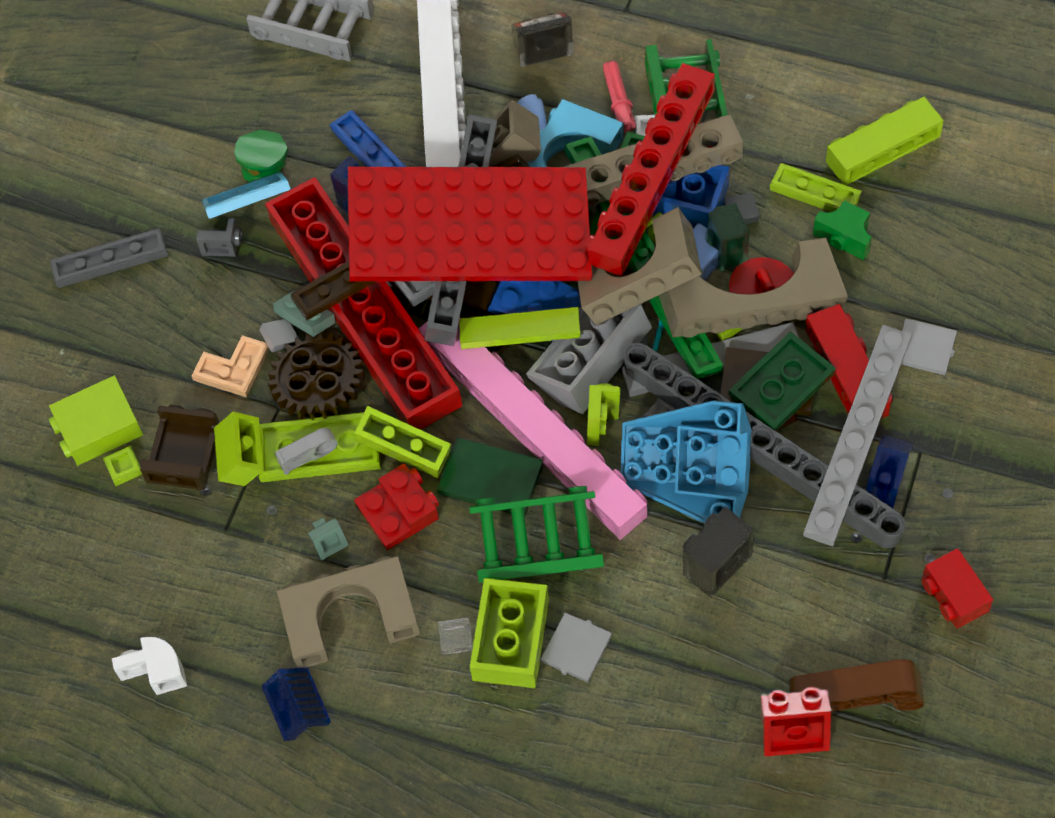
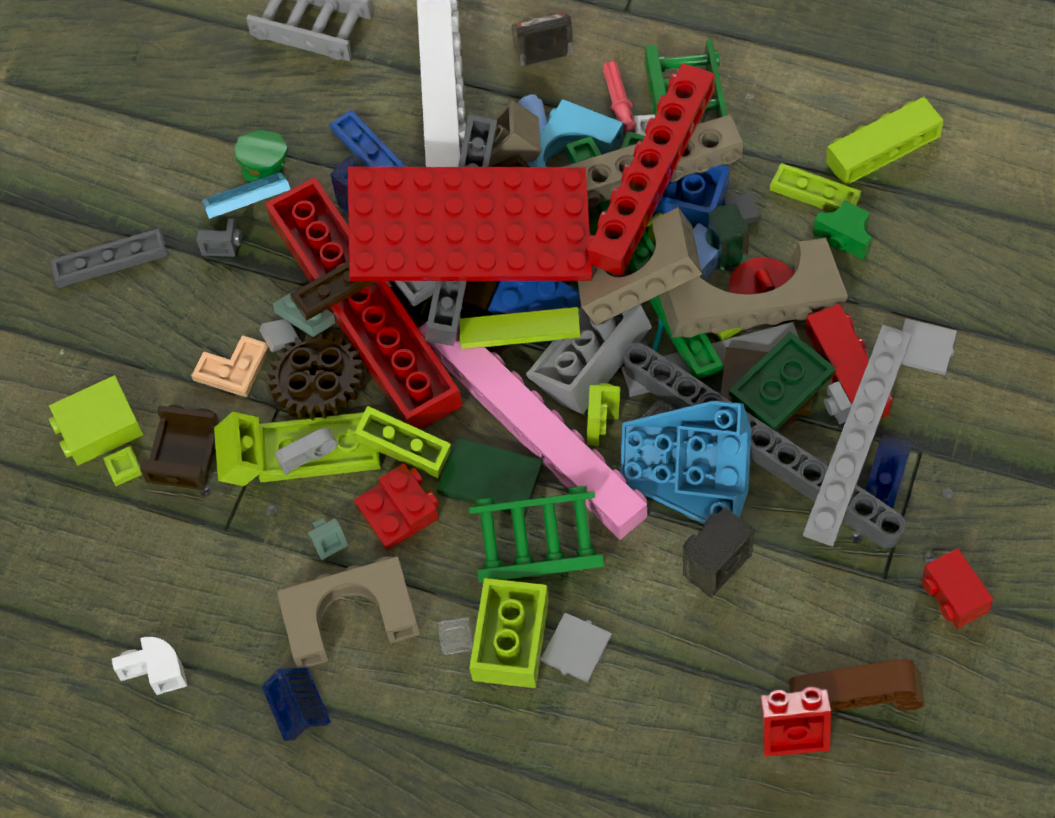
none -> light grey plate [824,381,852,424]

